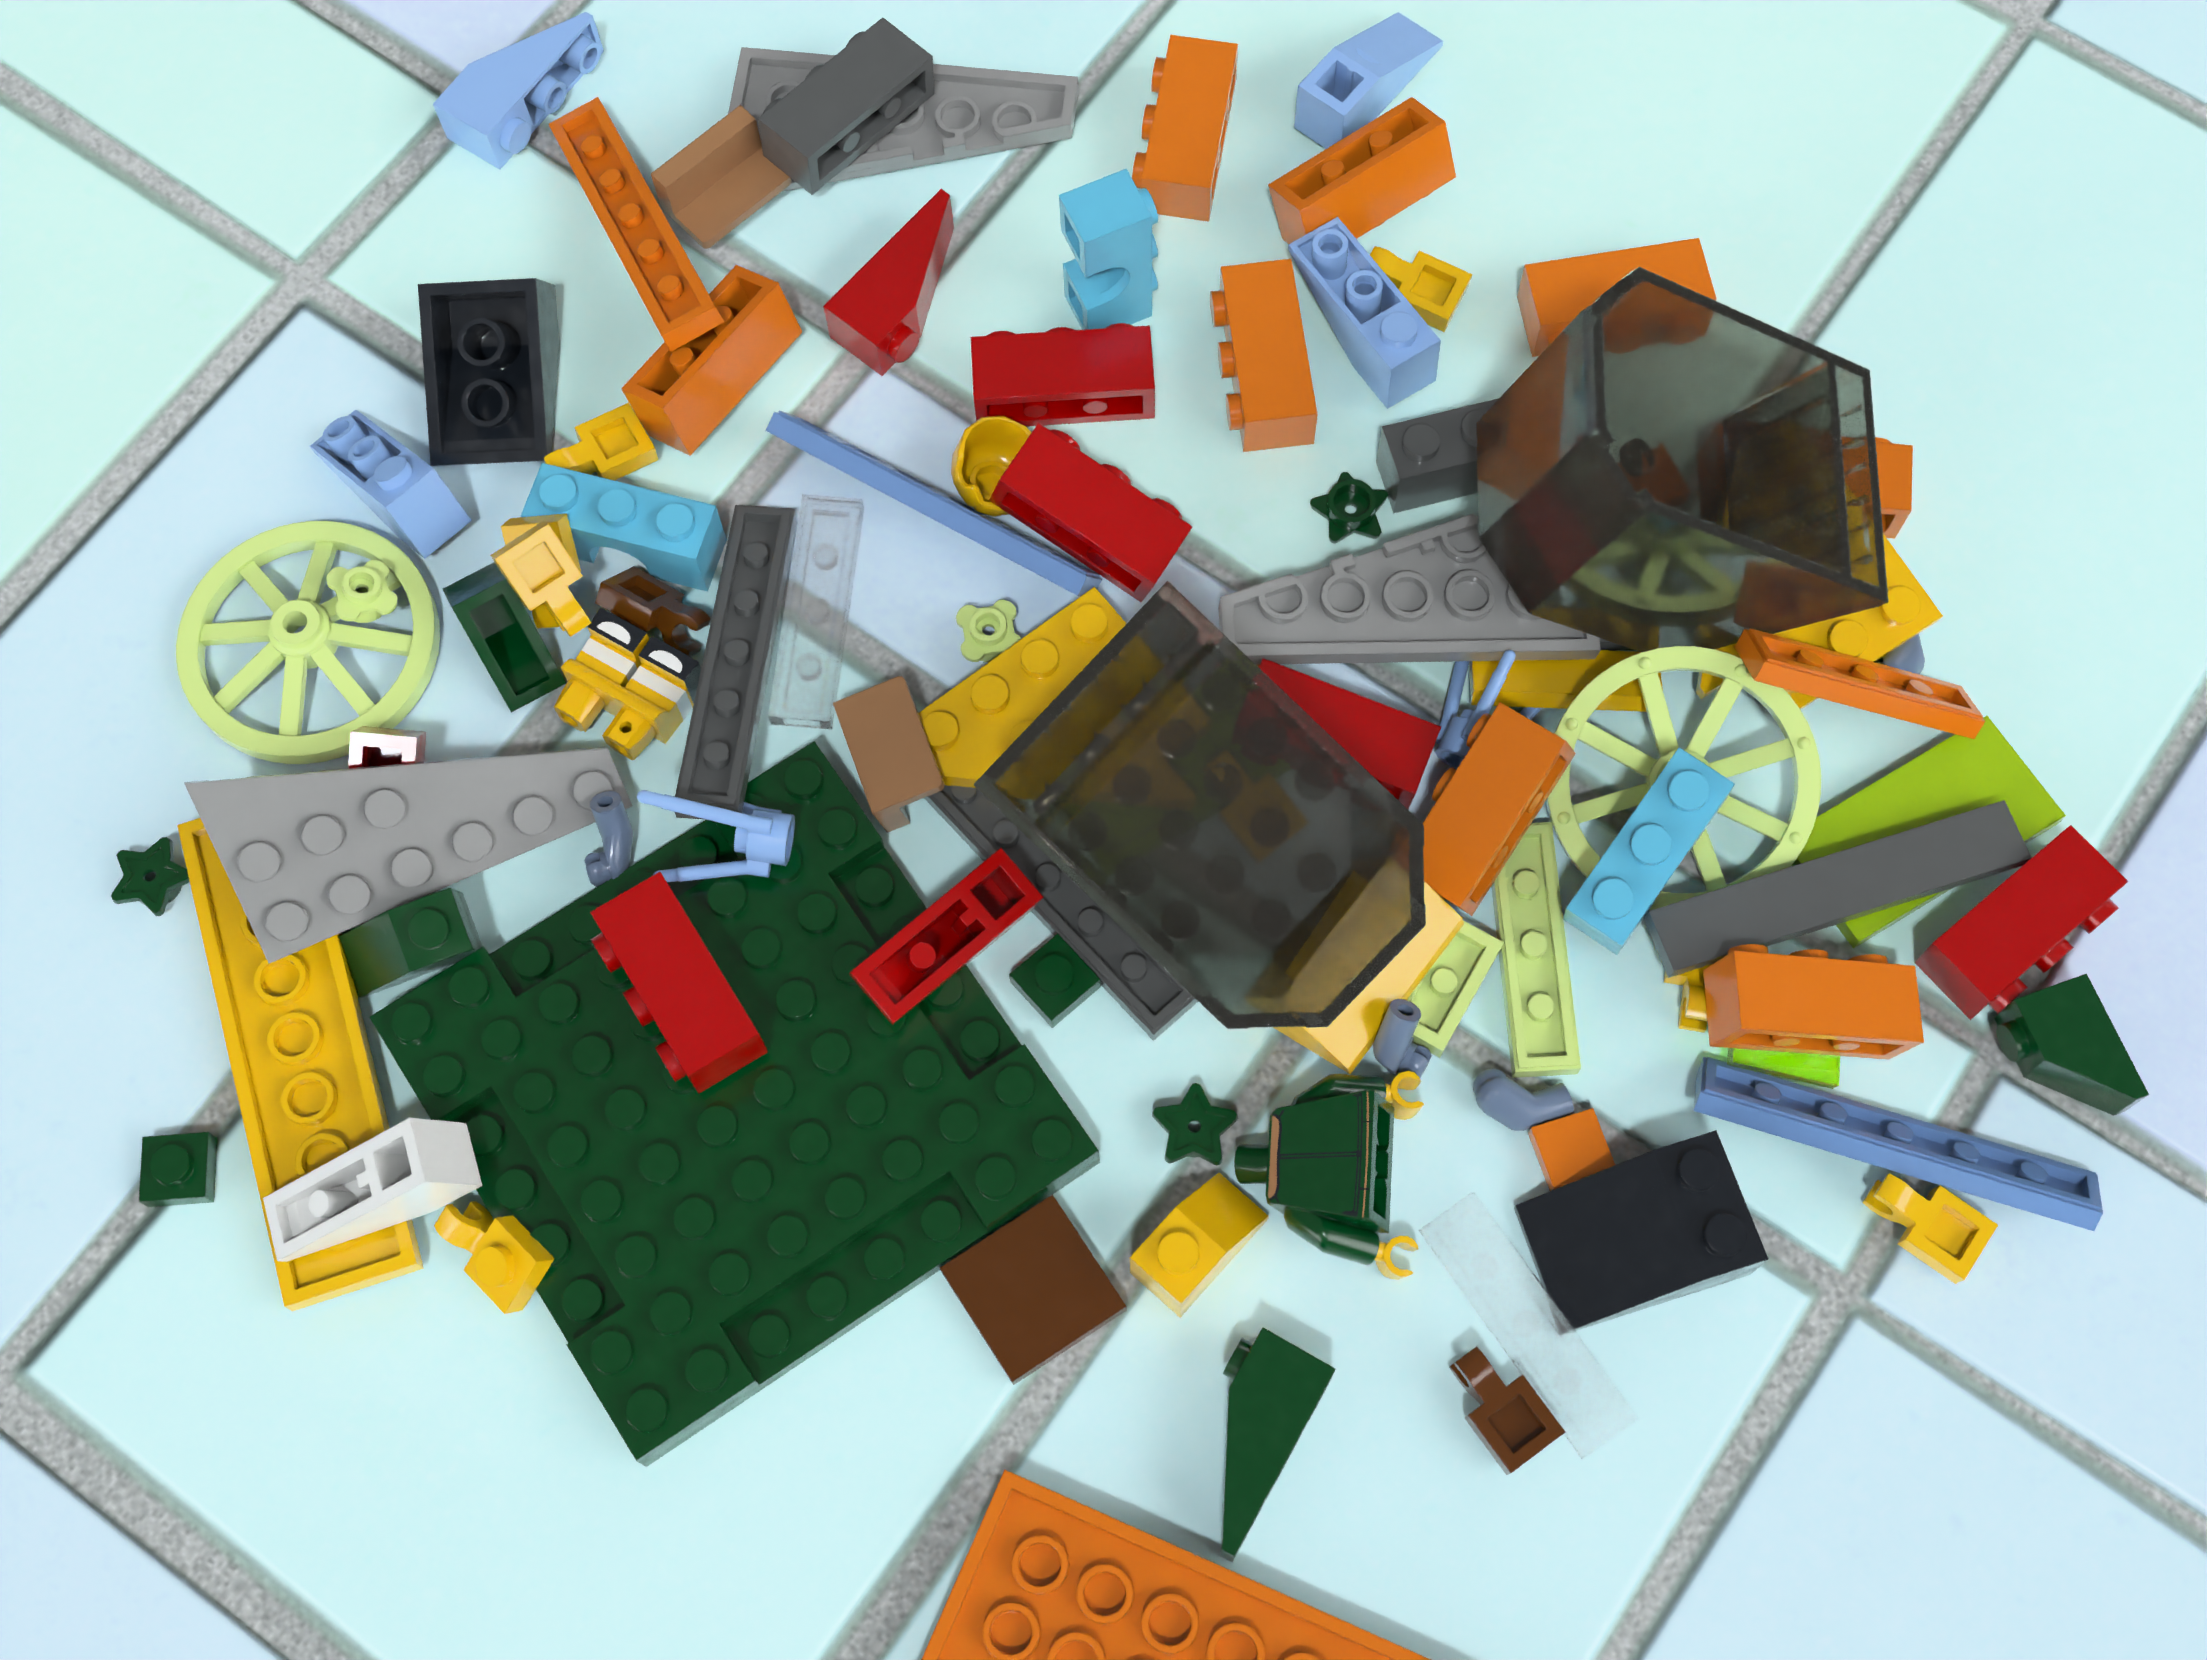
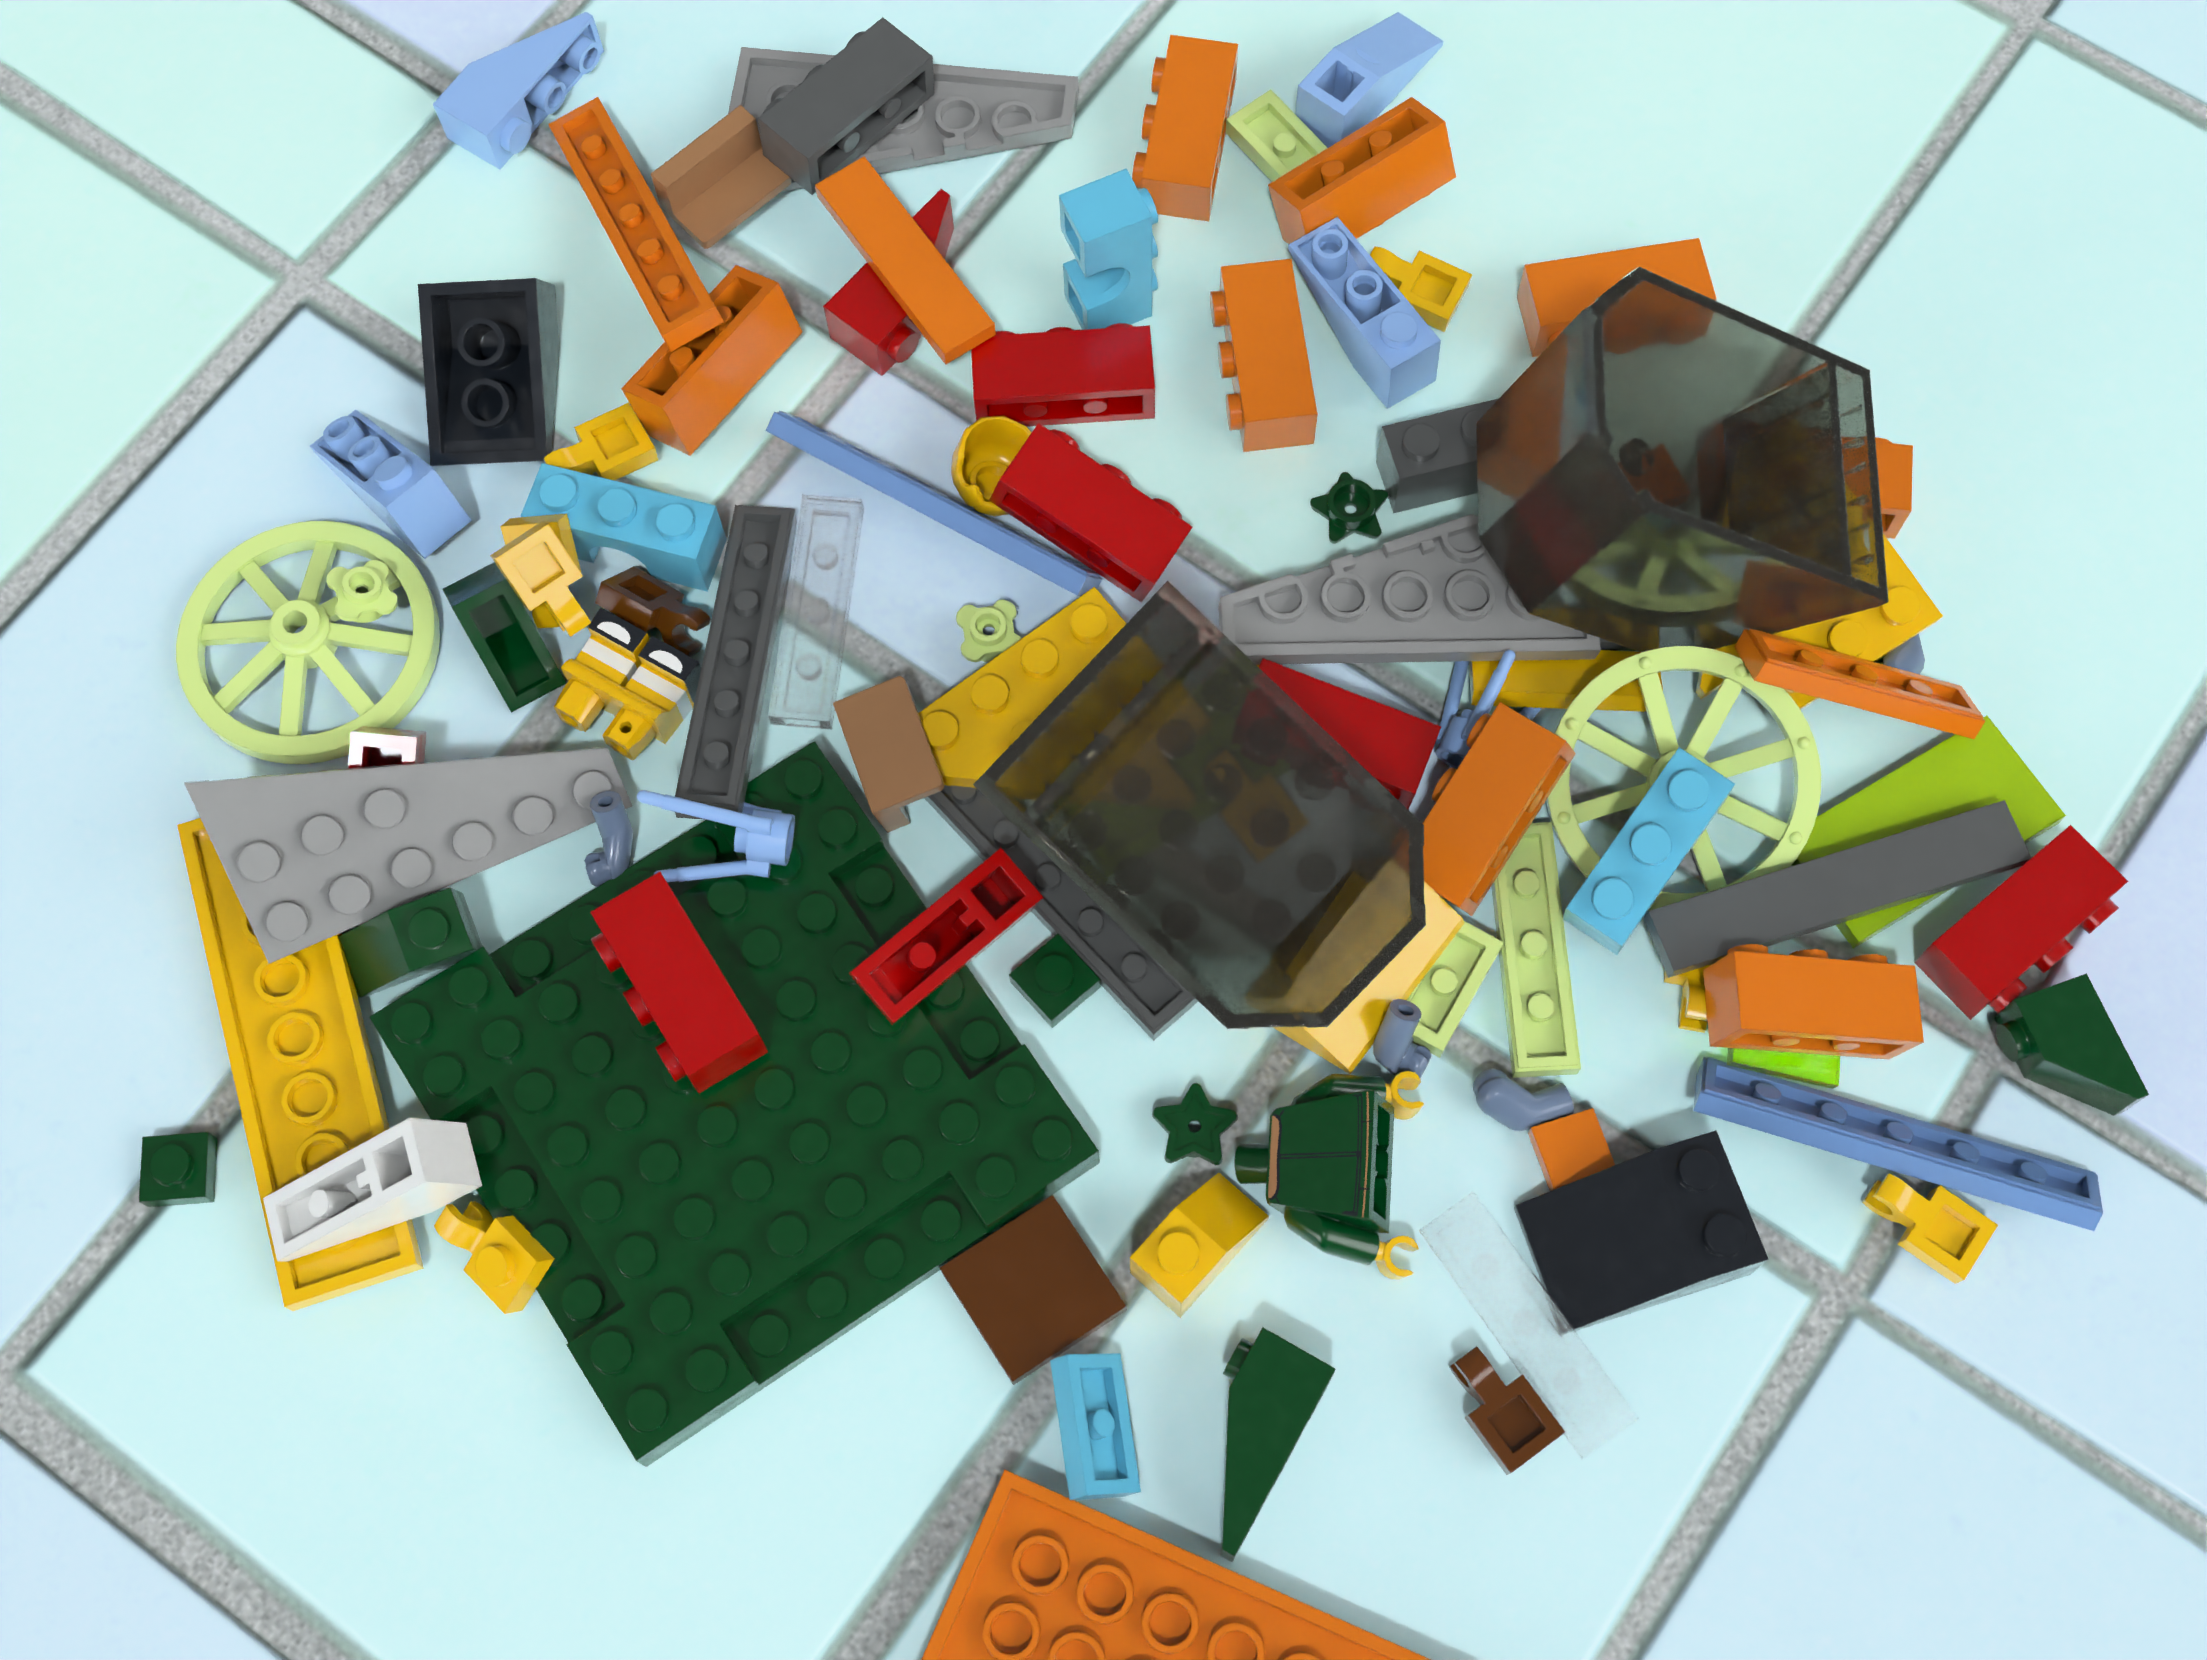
dark green plate [111,837,190,916] -> none
none -> orange tile [815,156,996,365]
none -> medium azure plate [1050,1353,1141,1500]
none -> yellowish green plate [1226,89,1327,182]

